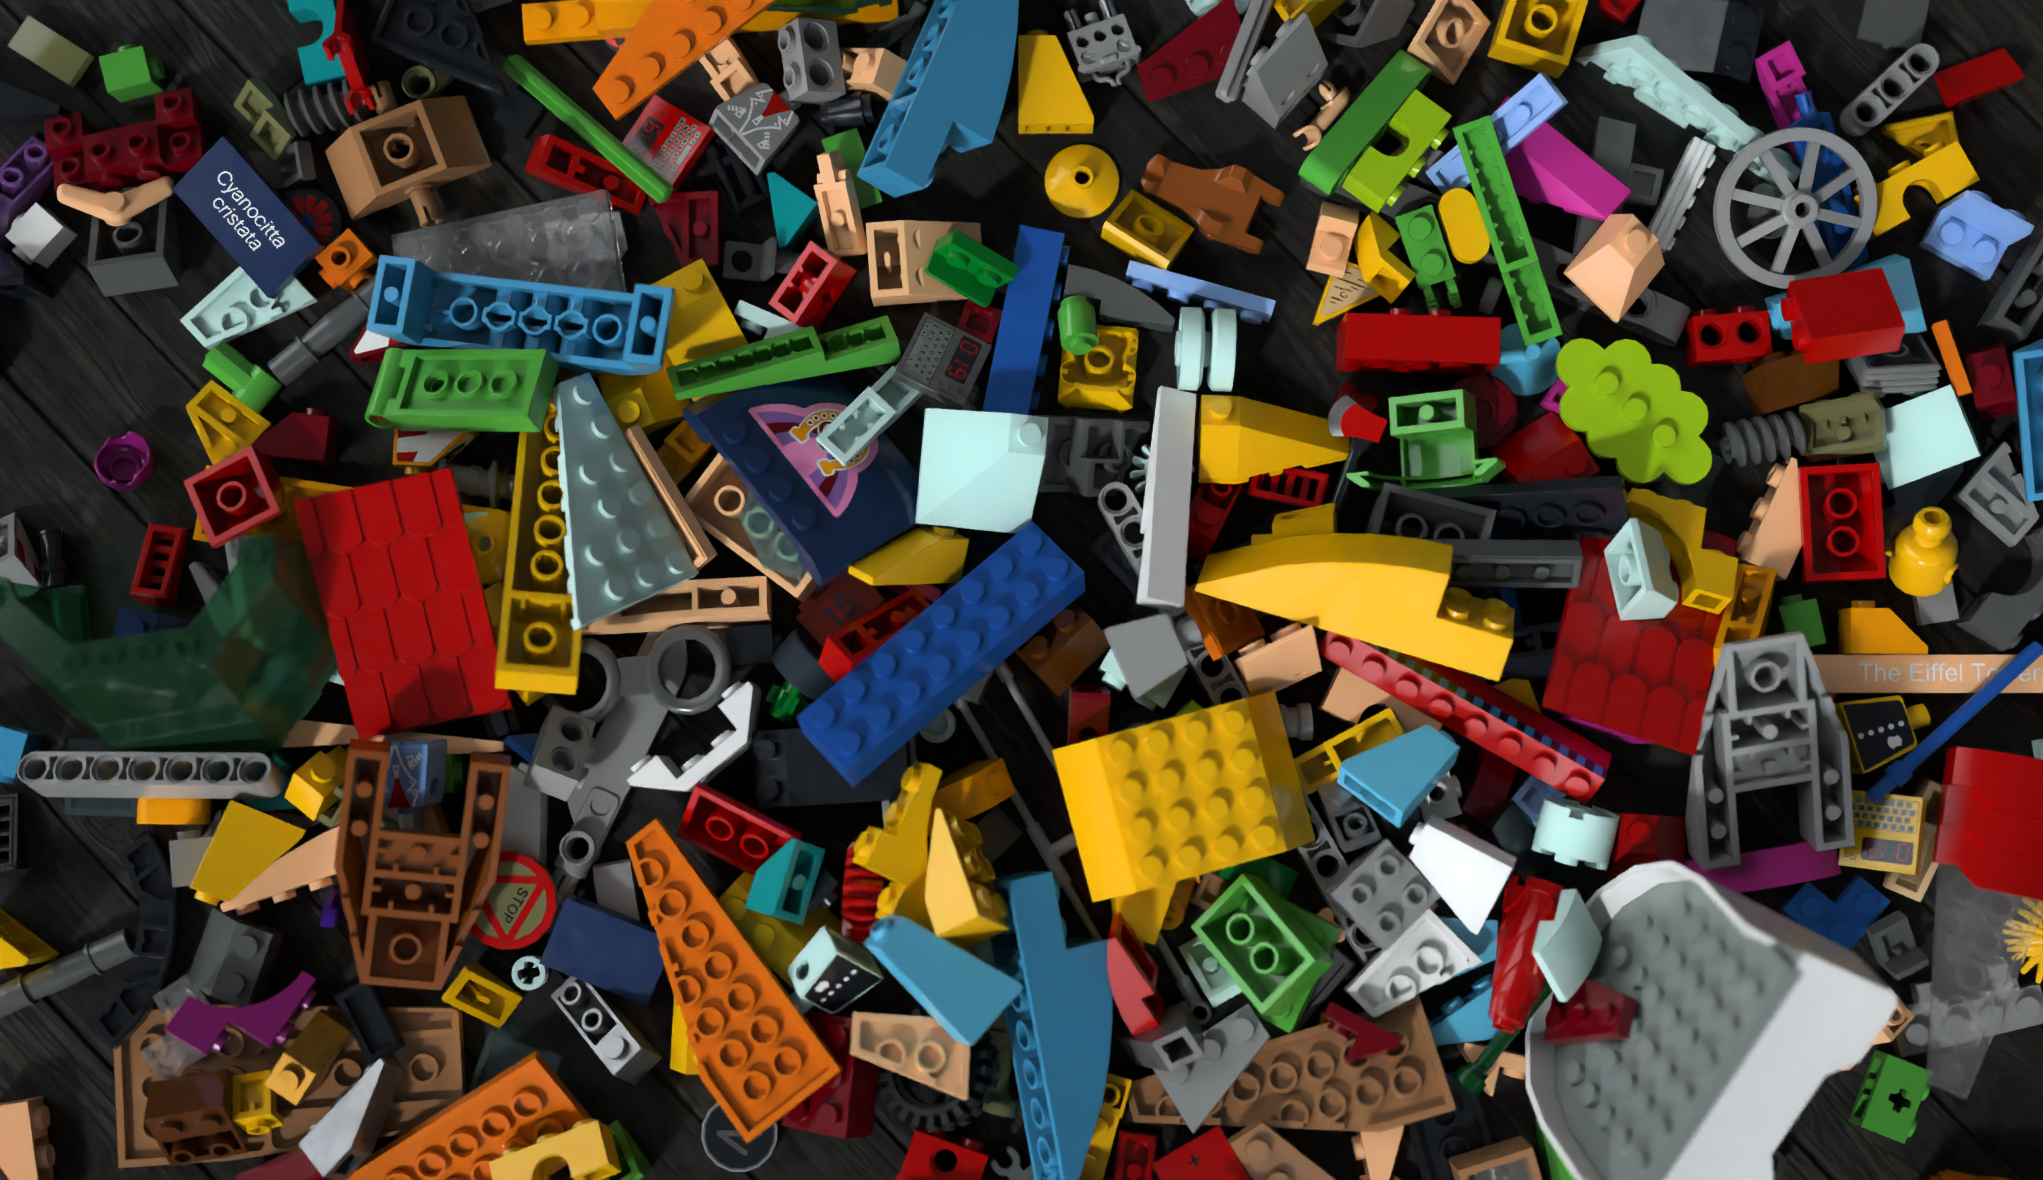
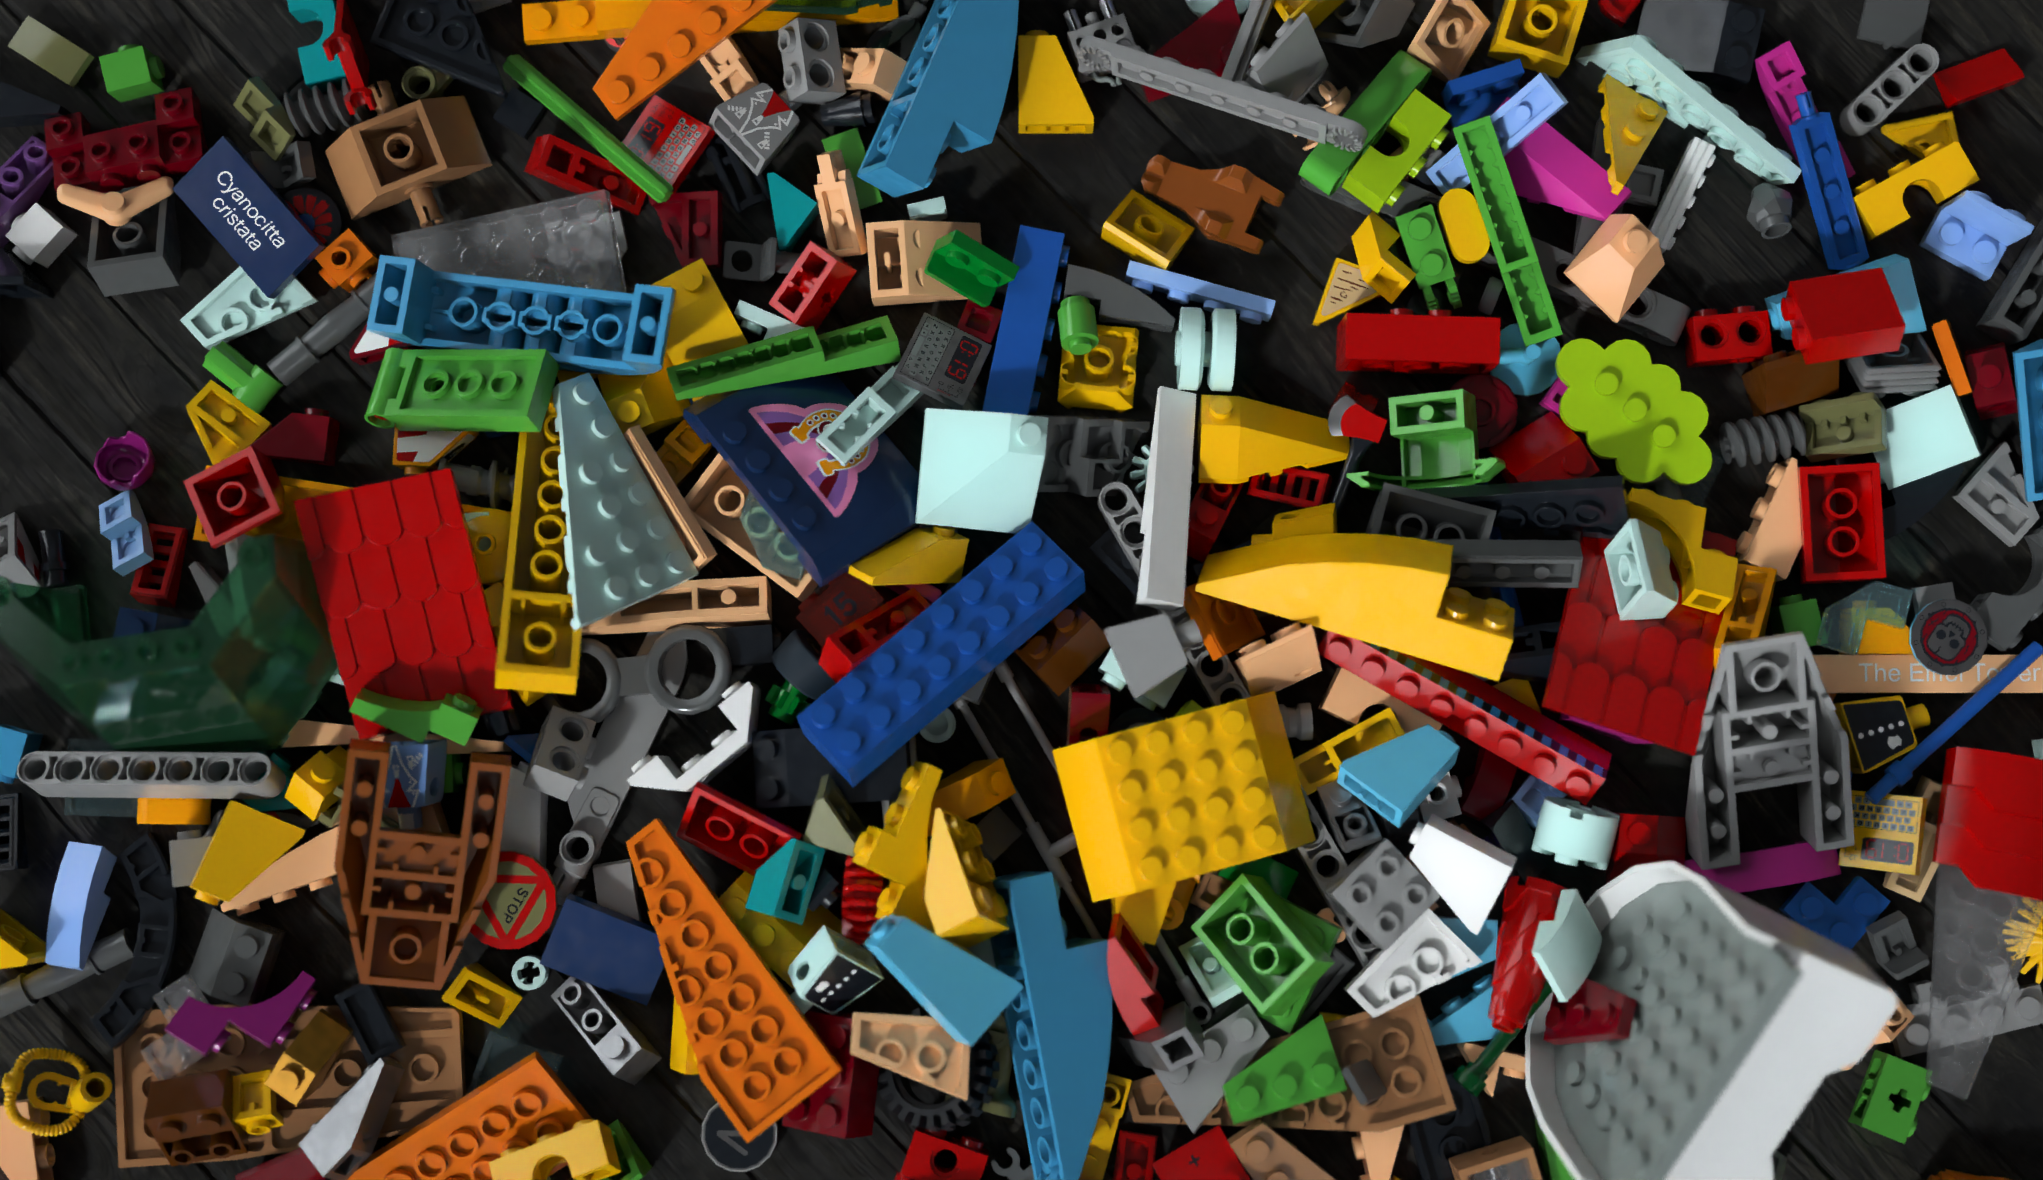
dark purple tile [320,886,346,928] -> none
yellow dish [1045,145,1119,219] -> none
light nougat slope [1306,201,1359,278] -> none
dark red slope [1324,1001,1402,1065] -> none
light grey wheel [1713,127,1877,289] -> none
yellow piece [1885,507,1959,597] -> none
none -> yellow piece [1,1047,112,1137]
none -> light blue slope [45,841,117,970]
none -> light blue slope [99,490,154,576]
none -> bright green slope [349,688,483,746]
none -> olive slope [803,774,867,857]
none -> light aqua tile [907,196,948,221]
none -> light grey plate [1076,36,1368,152]
none -> bright green wing [1222,1014,1347,1125]
none -> dark grey slope [1342,1059,1387,1106]
none -> blue bracket [1441,58,1525,127]
none -> yellow wing [1598,74,1668,196]
none -> clear light blue tile [1816,581,1913,655]
none -> shield [1909,599,1987,675]

